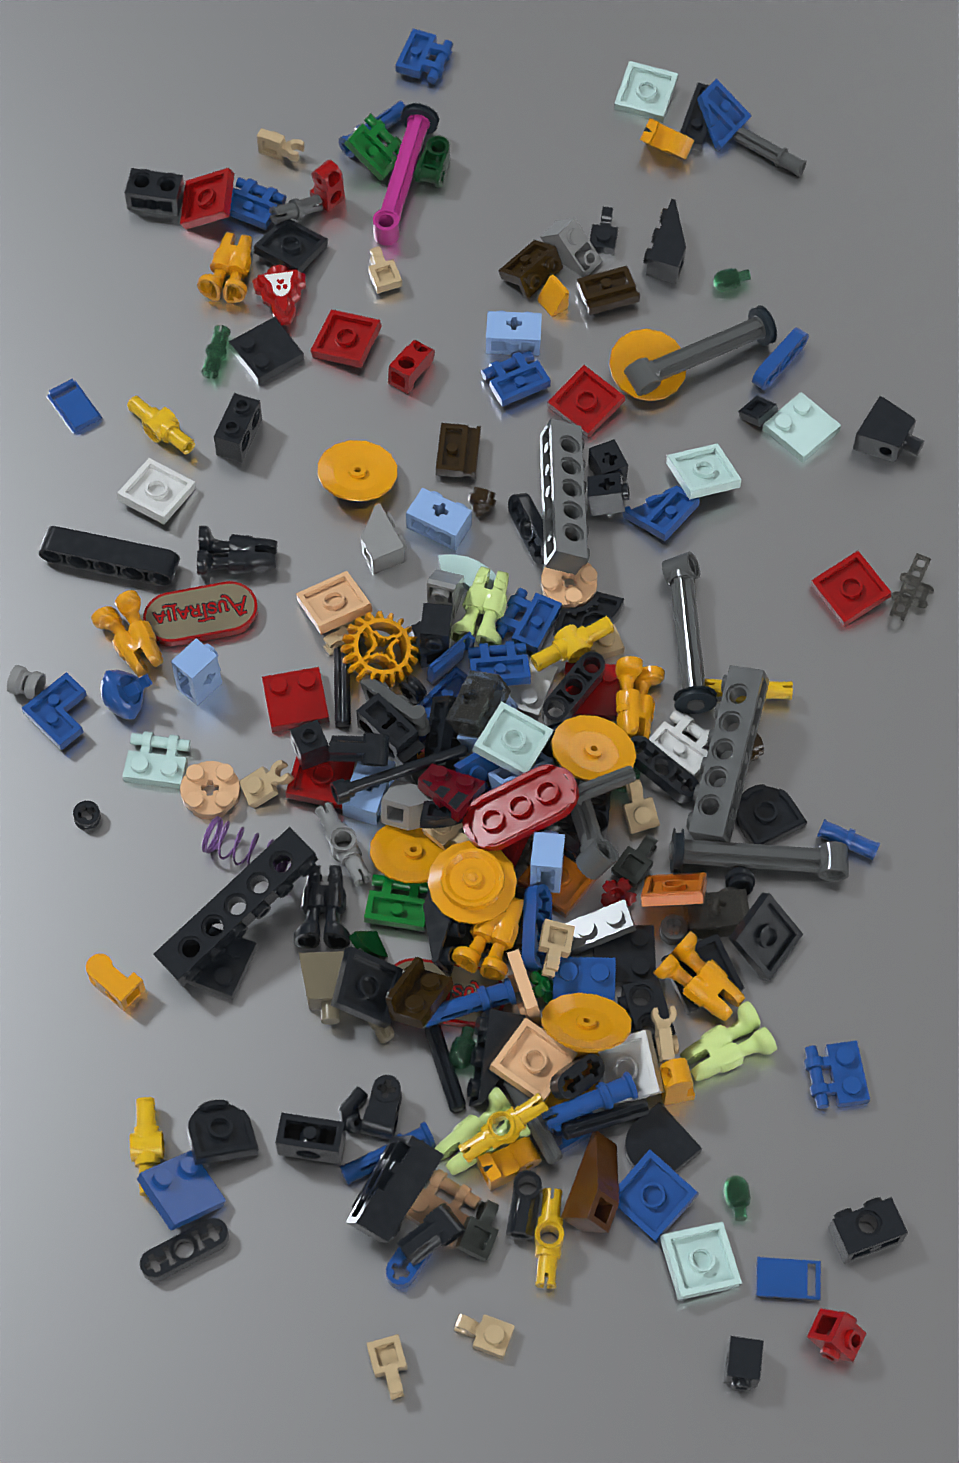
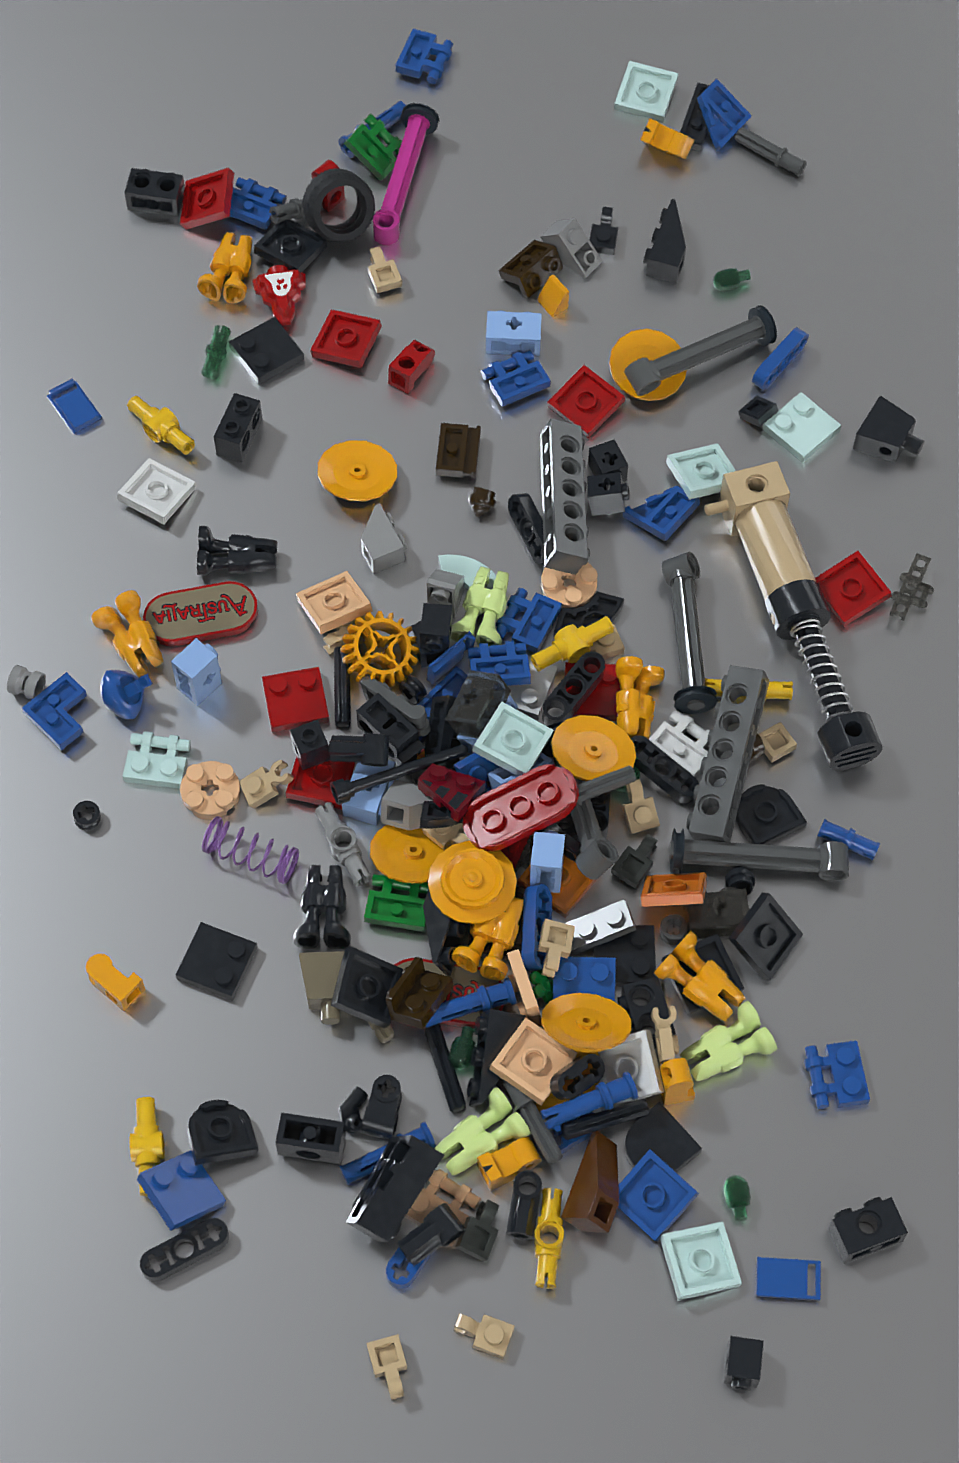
black beam [38,526,180,586] -> none
black brick [153,827,318,986] -> none
tan plate [257,128,305,162] -> none
dark green tile [349,931,388,960] -> none
light blue brick [406,488,472,551] -> none
dark green piece [414,135,450,188] -> none
yellow pin [458,1092,549,1163] -> none
dark brown plate [576,266,640,315] -> none
red plant [600,877,637,907] -> none
red brick [807,1308,867,1362] -> none
none -> black tyre [302,169,375,243]
none -> piece [704,461,882,771]
none -> tan plate [759,722,797,763]

